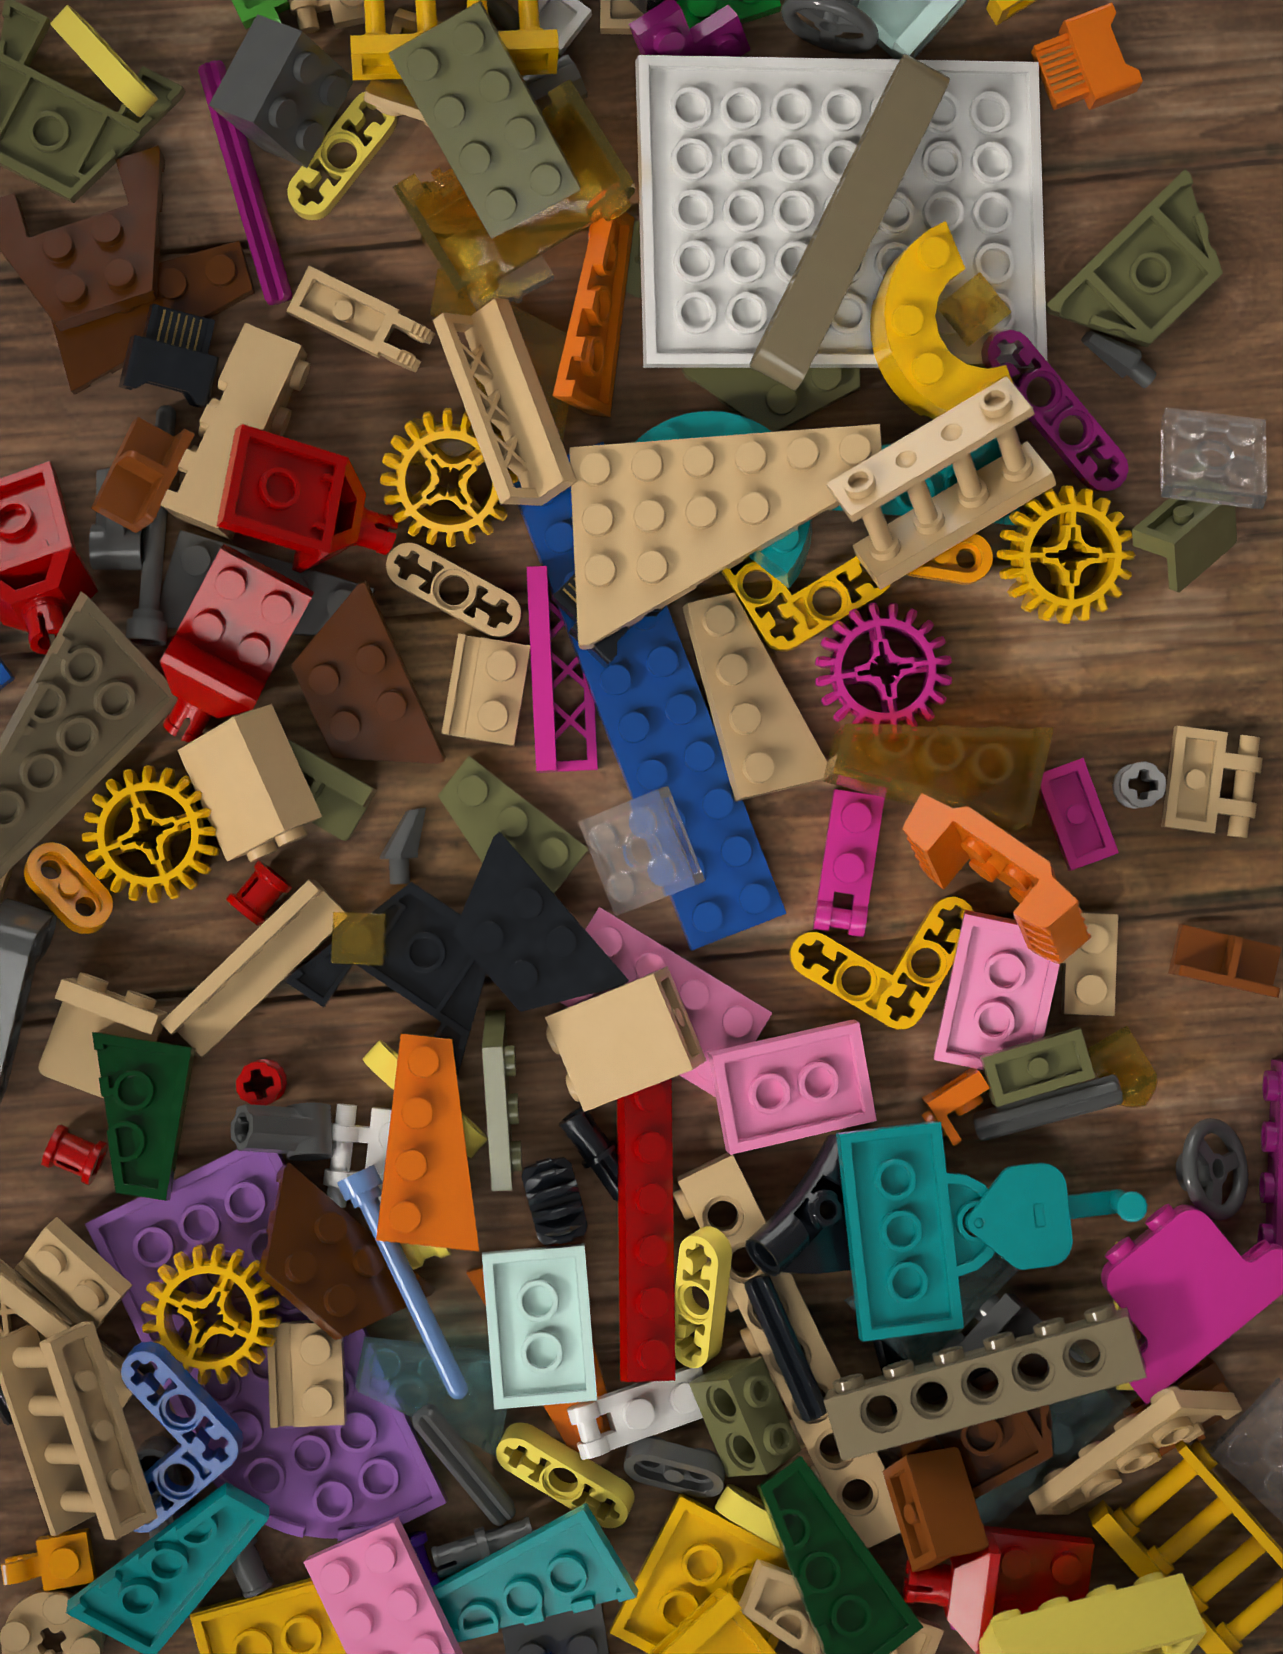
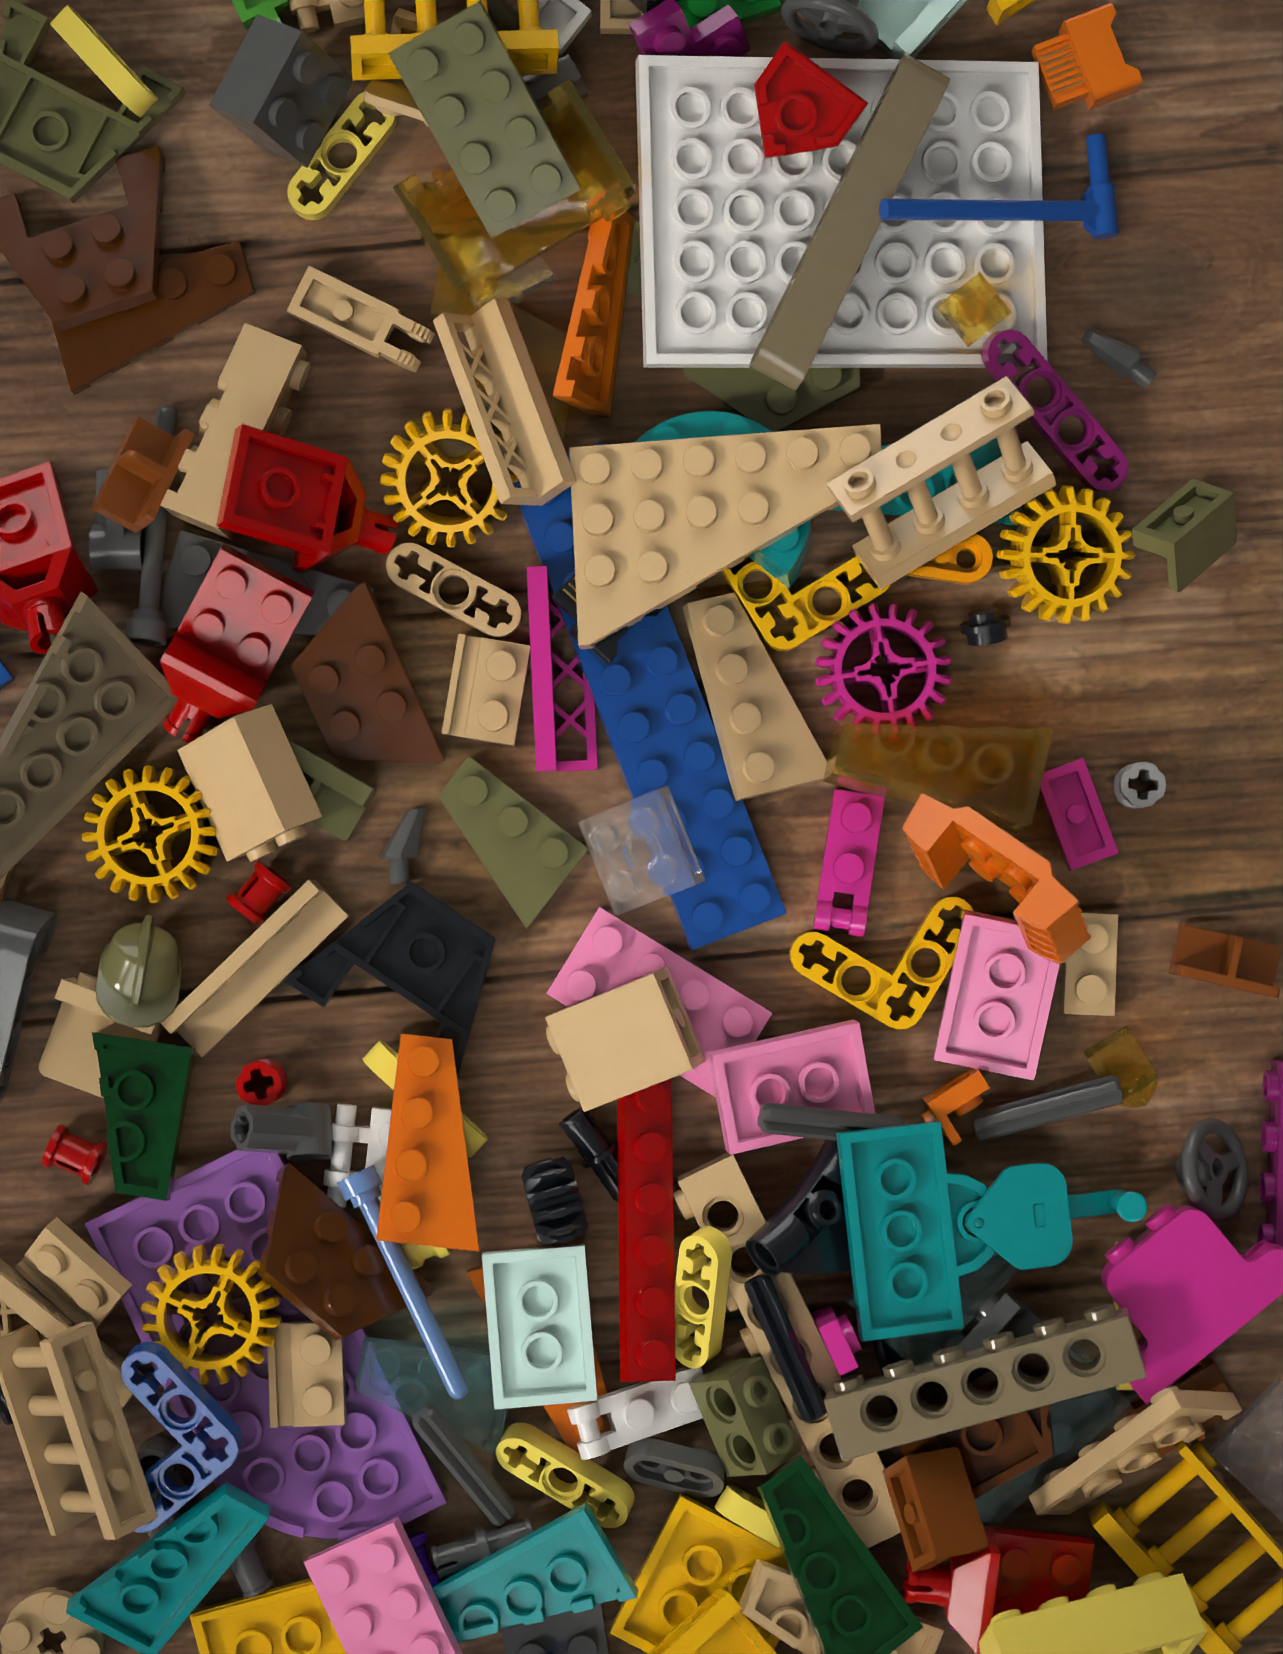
light orange plate [0,1528,97,1591] -> none
light orange plate [24,842,113,934] -> none
black piece [119,303,219,408] -> none
magenta axle [198,60,292,305] -> none
clear yellow plate [331,912,386,965] -> none
black wing [453,832,629,1012] -> none
wing [482,1010,523,1191] -> none
yellow brick [870,221,1014,419] -> none
olive panel [980,1027,1095,1107] -> none
olive wing [1046,169,1223,348] -> none
clear plate [1161,407,1267,510] -> none
tan plate [1161,726,1263,838] -> none
none -> olive piece [96,915,182,1028]
none -> red plate [754,41,868,159]
none -> dark grey axle [758,1103,905,1141]
none -> dark pink plate [812,1305,862,1376]
none -> blue bar [879,133,1119,239]
none -> black plate [960,607,1011,646]

